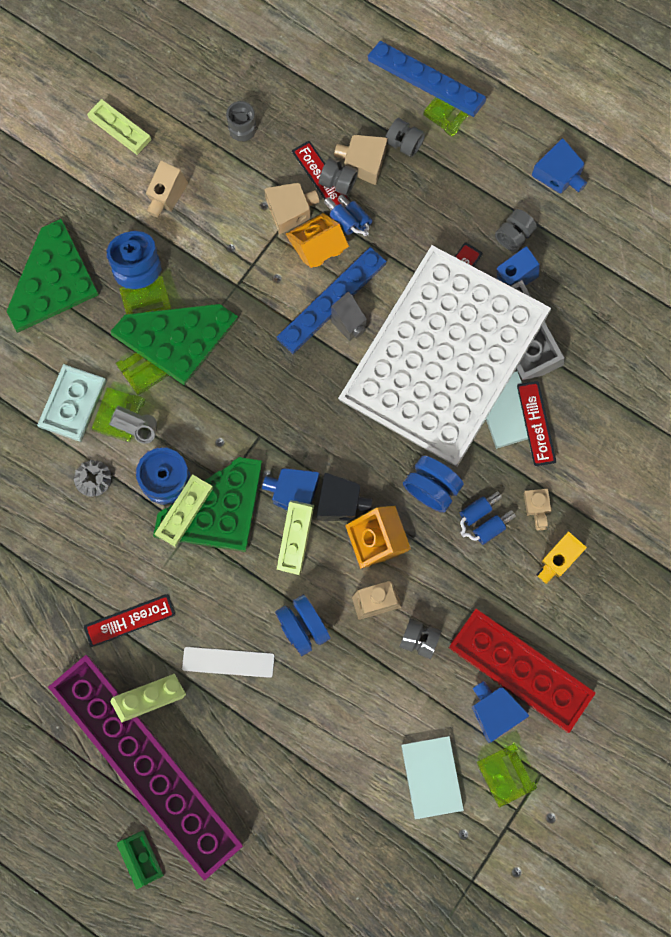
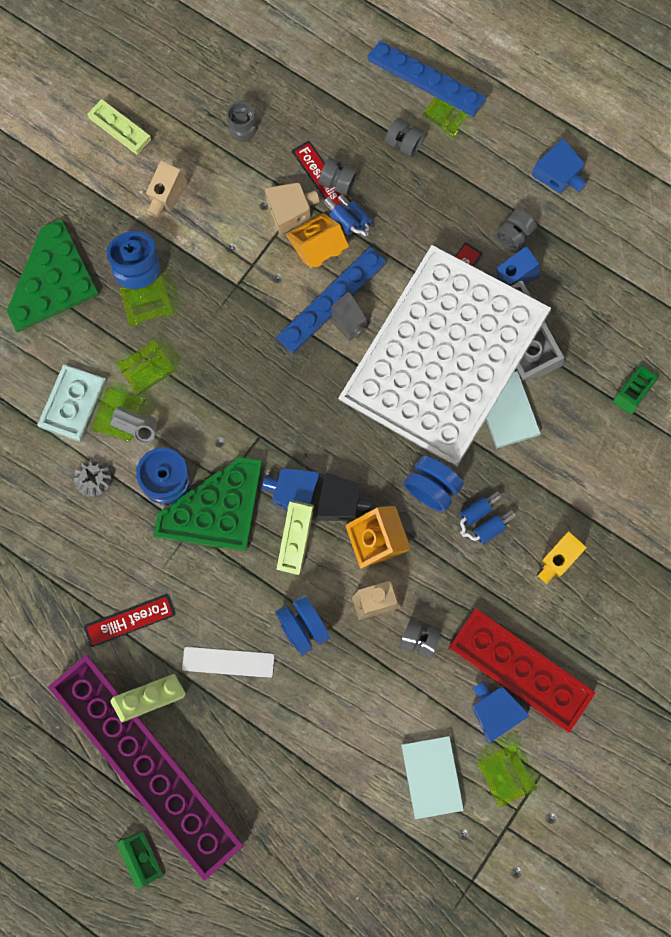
green plate [111,304,238,386] -> none
yellowish green plate [155,474,213,548] -> none
tan torso [334,135,388,185] -> none
red sticker [517,381,556,467] -> none
tan plate [524,489,551,531] -> none
none -> green slope [613,364,659,414]

